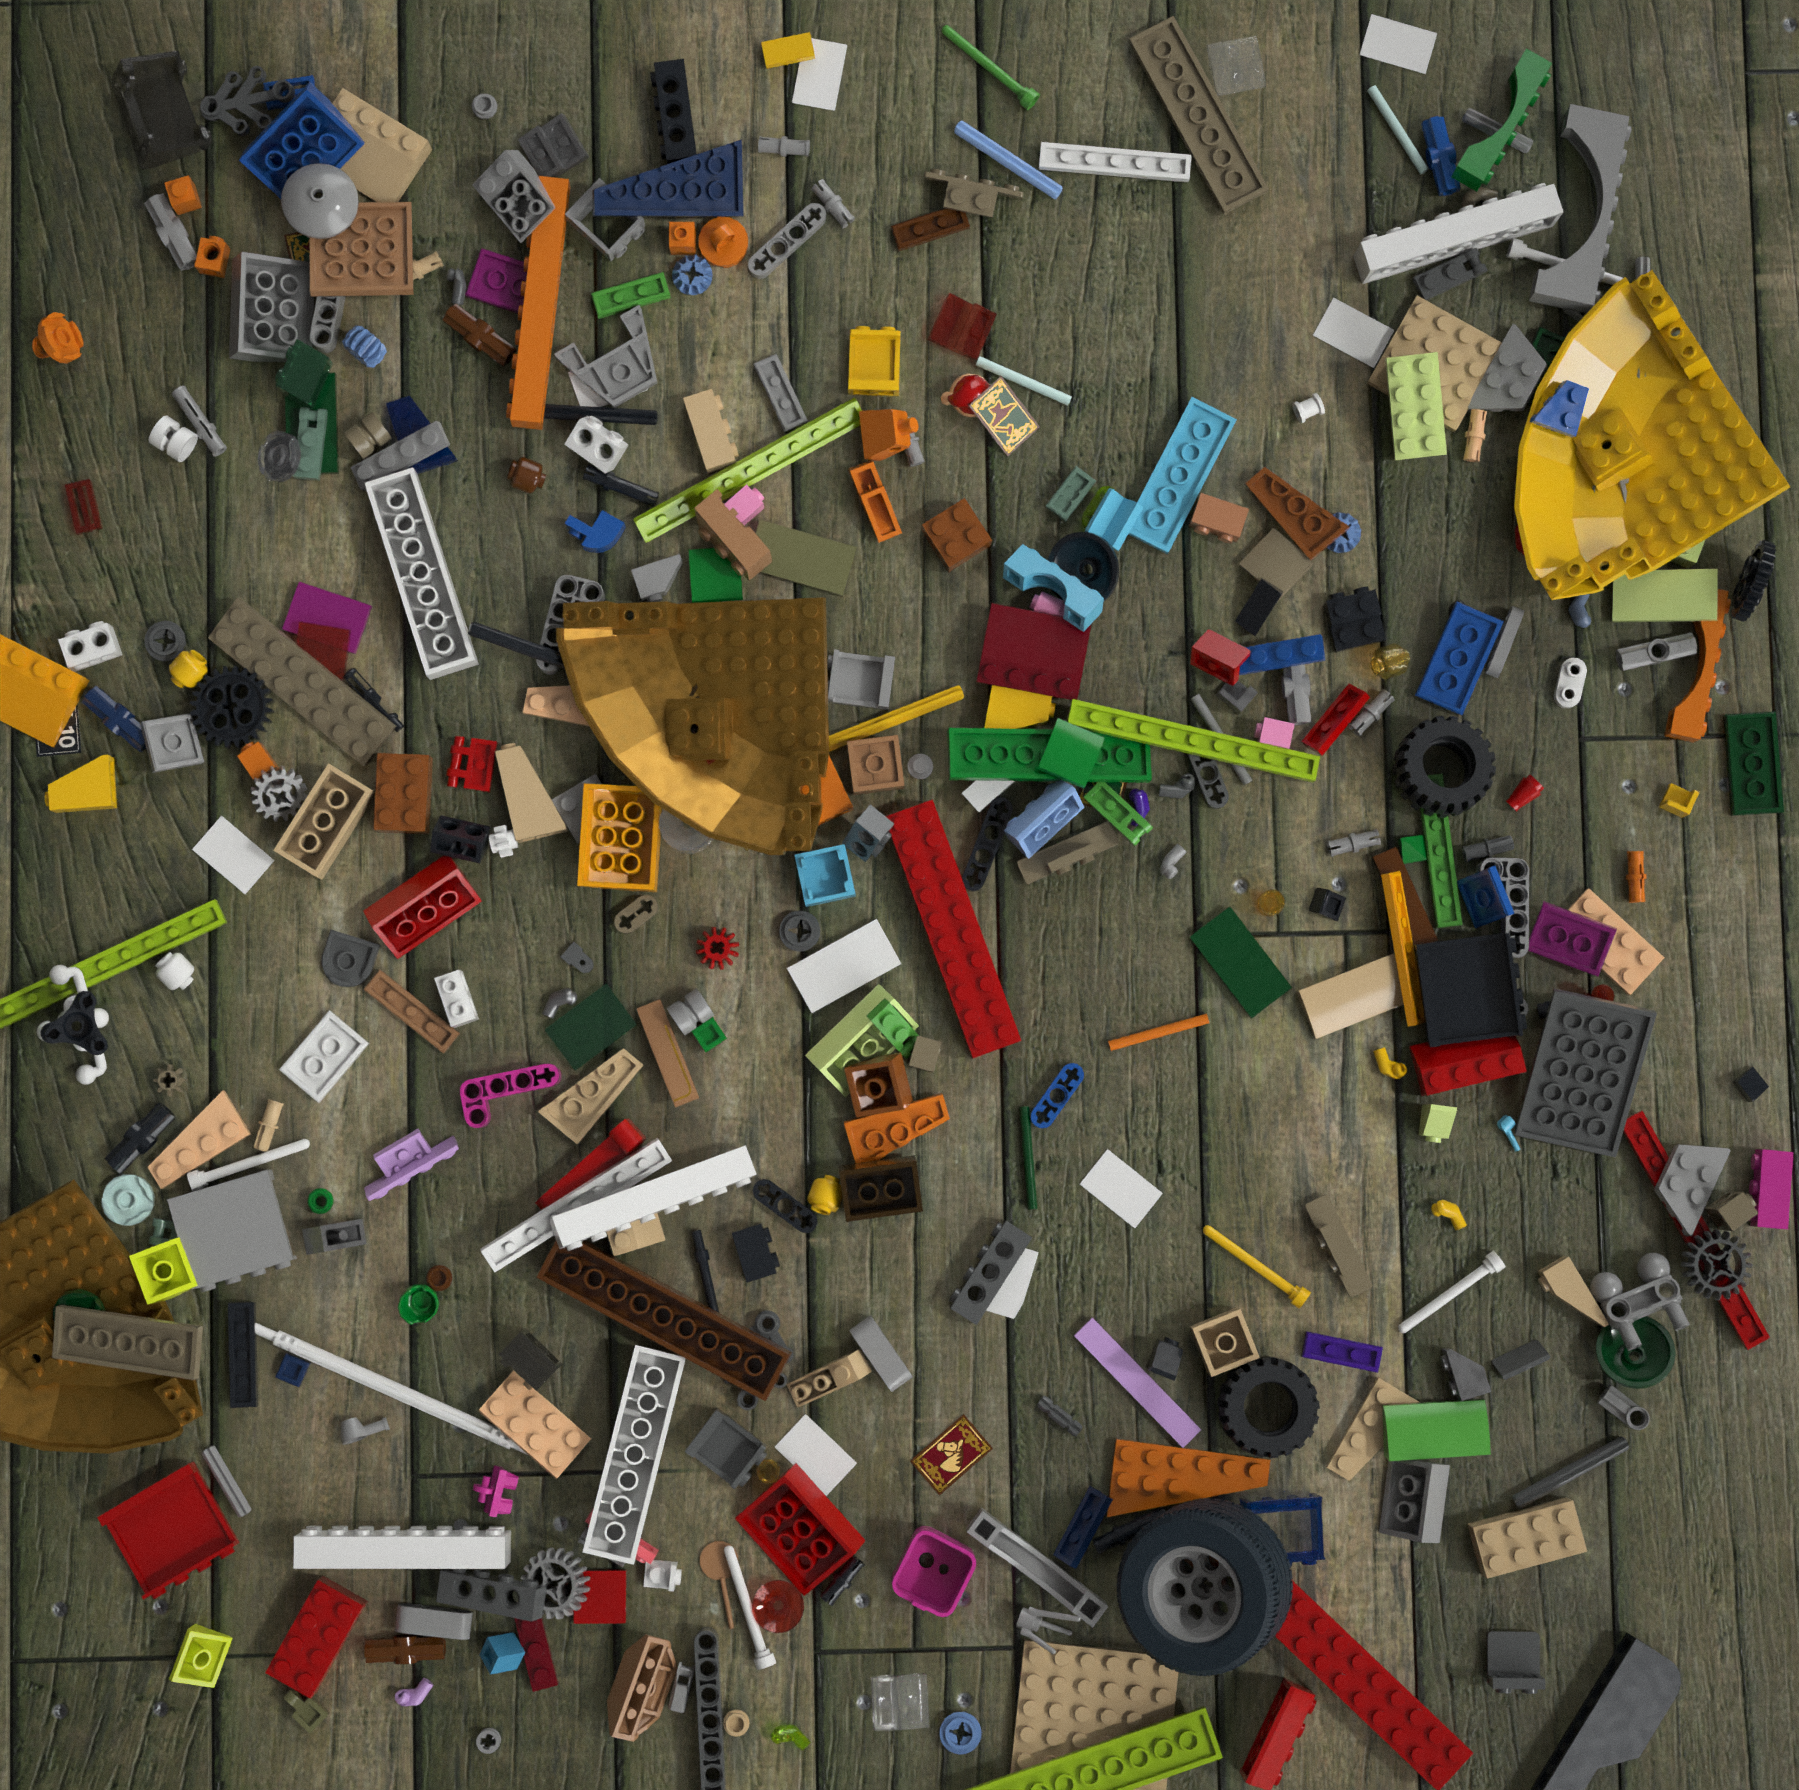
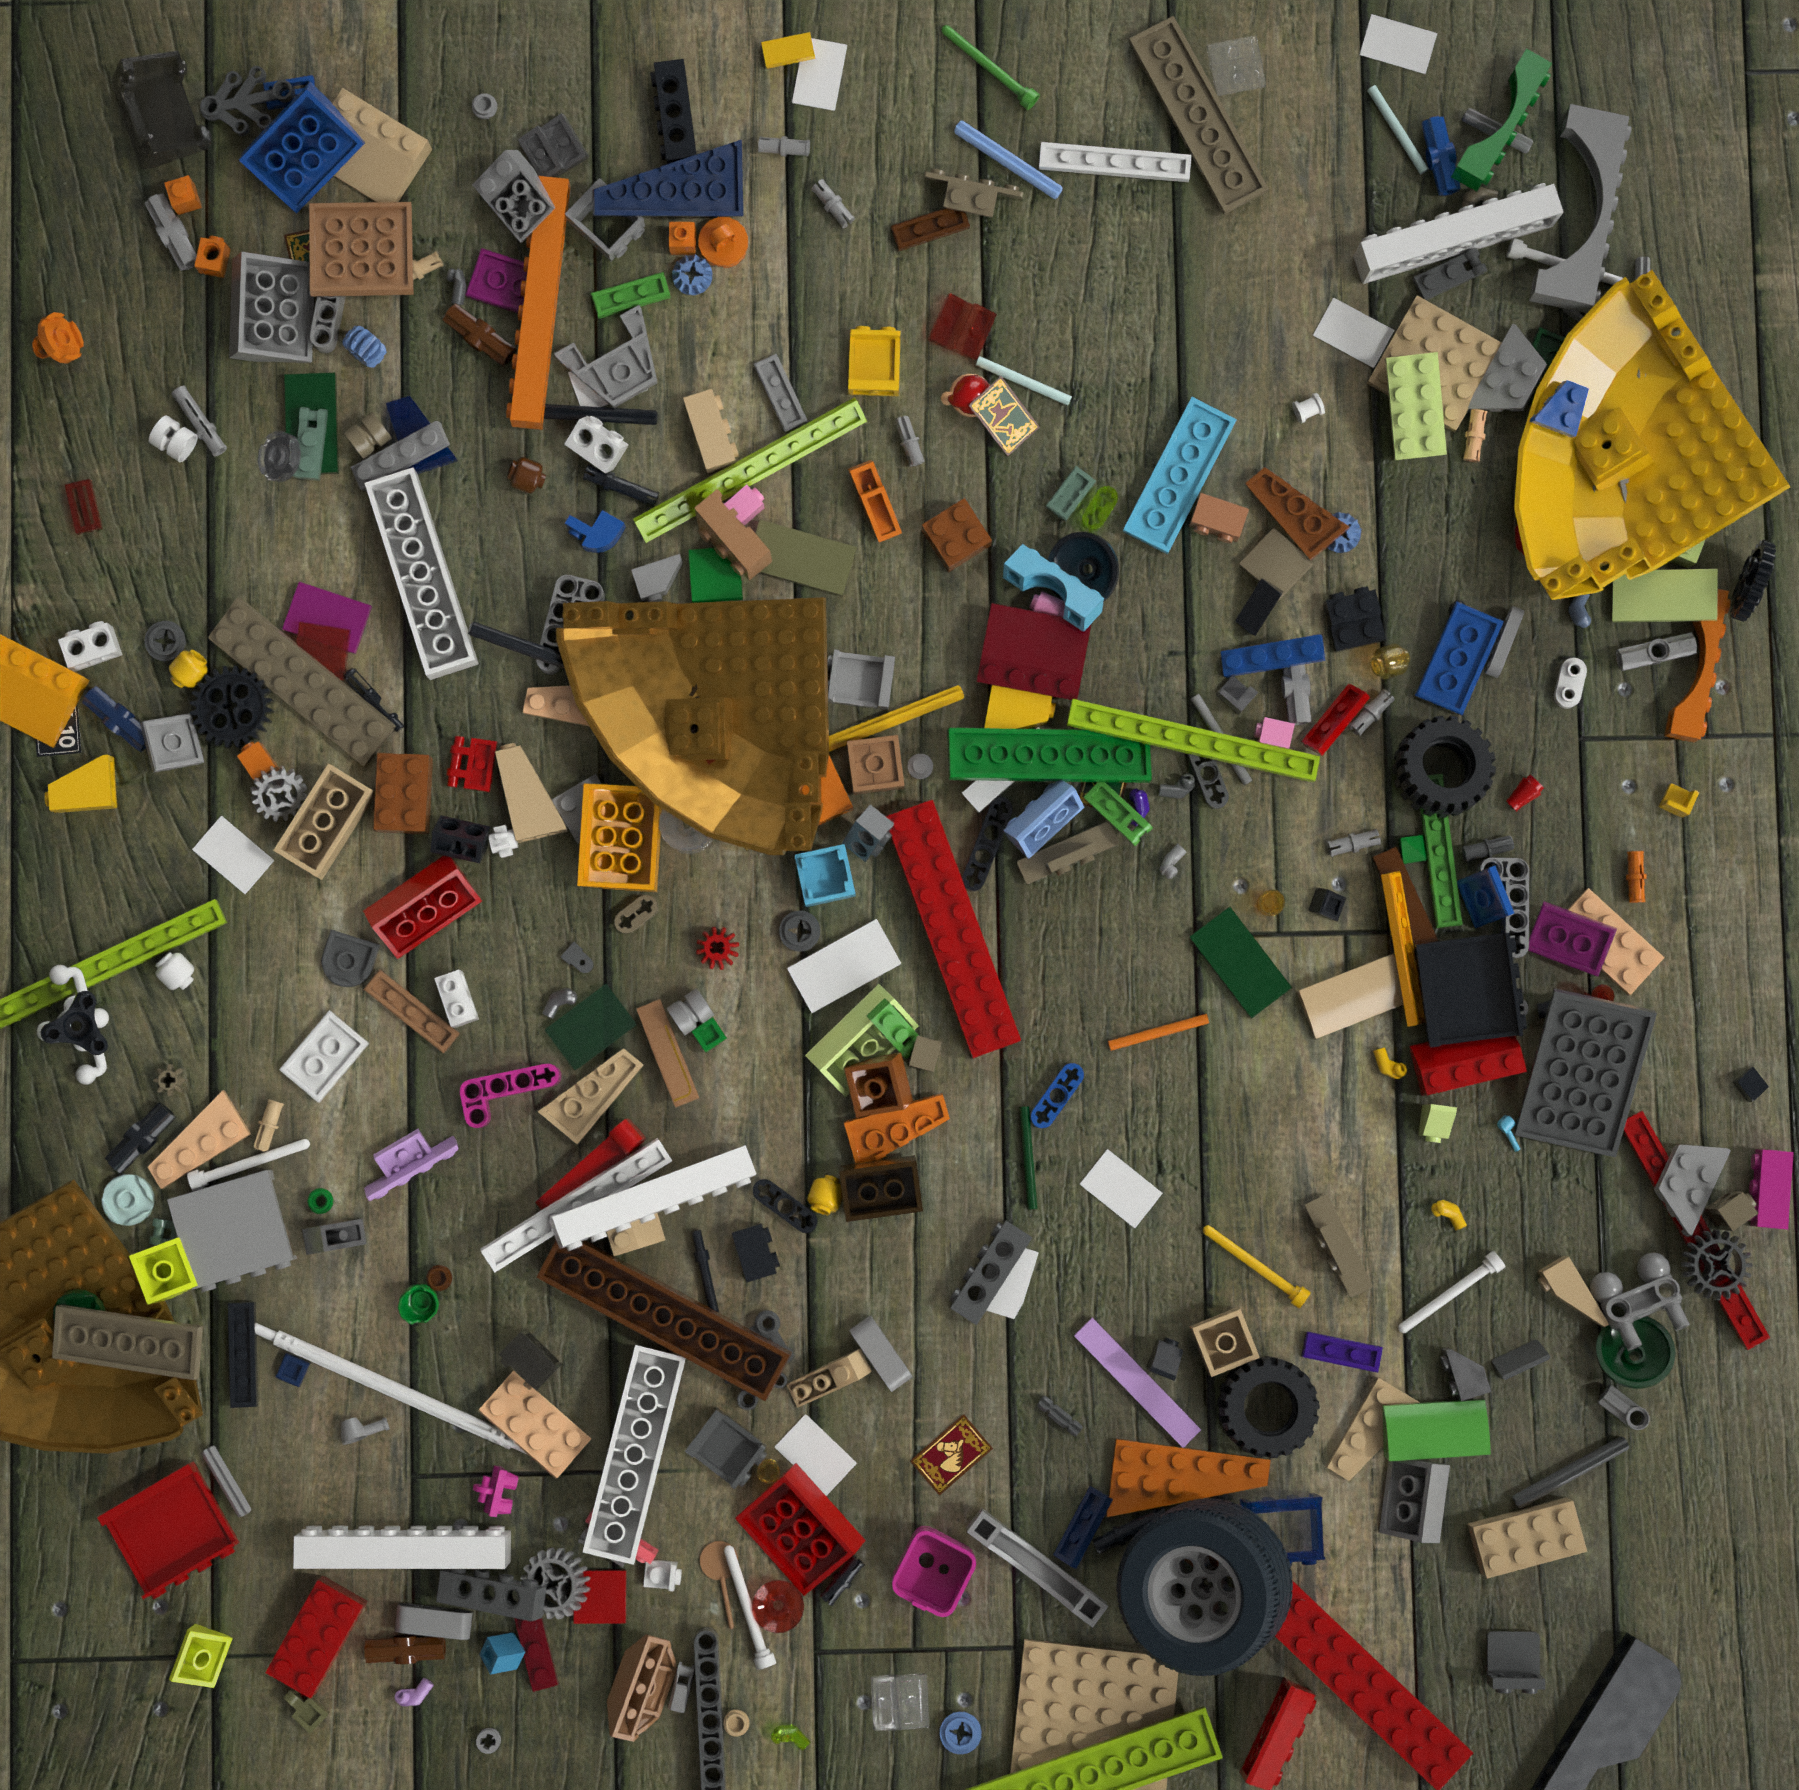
clear green slope [275,339,333,409] -> none
light grey dish [281,163,359,239] -> none
light grey beam [748,203,826,279] -> none
orange torso [859,409,919,461] -> none
light grey plant [1016,1607,1080,1654] -> none
green slope [1037,718,1105,789] -> none
medium azure panel [1085,488,1143,551] -> none
red panel [1190,630,1250,686] -> none
dark green tile [1723,711,1784,816] -> none

